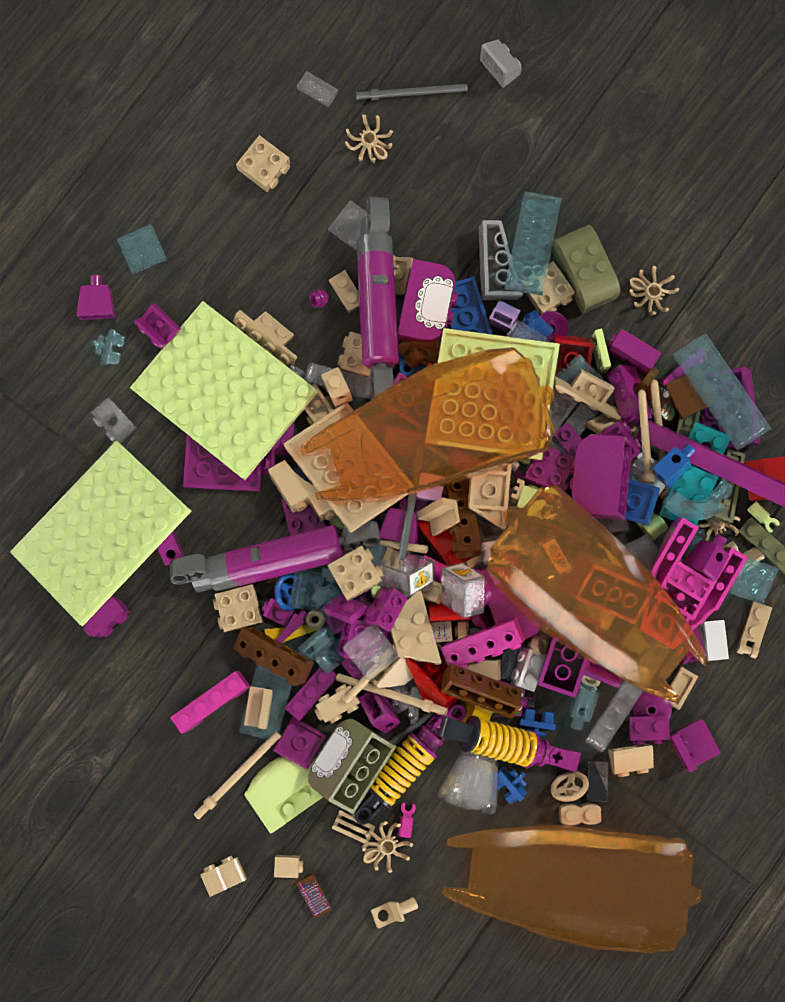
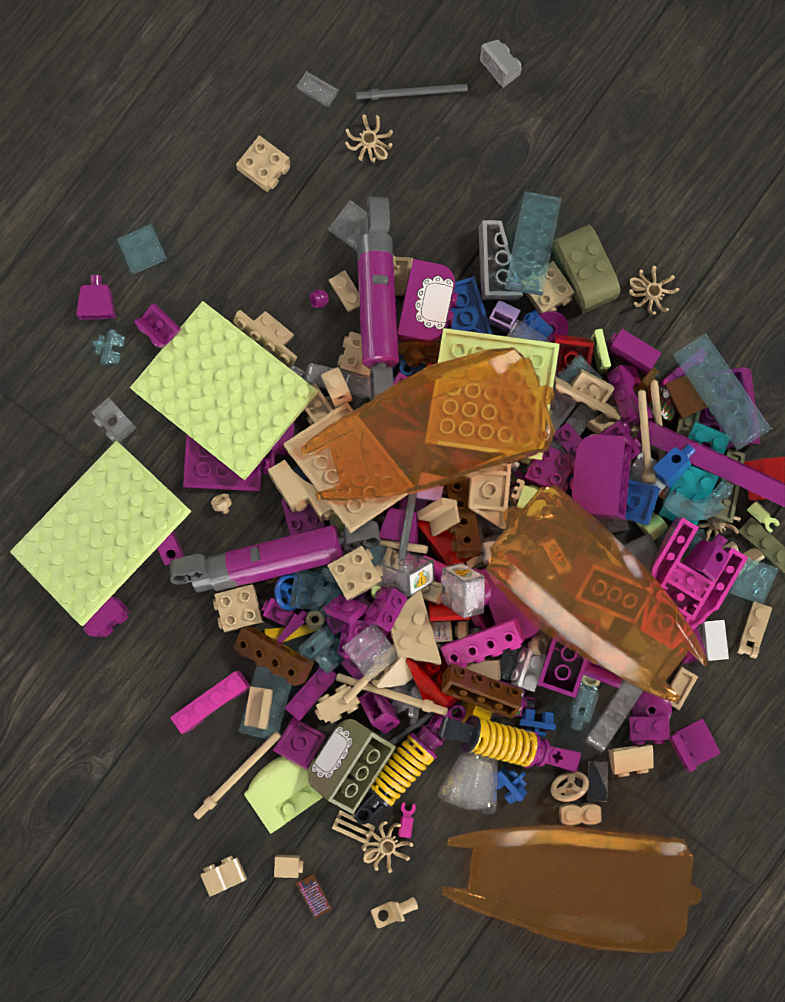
none -> tan tile [211,494,232,514]

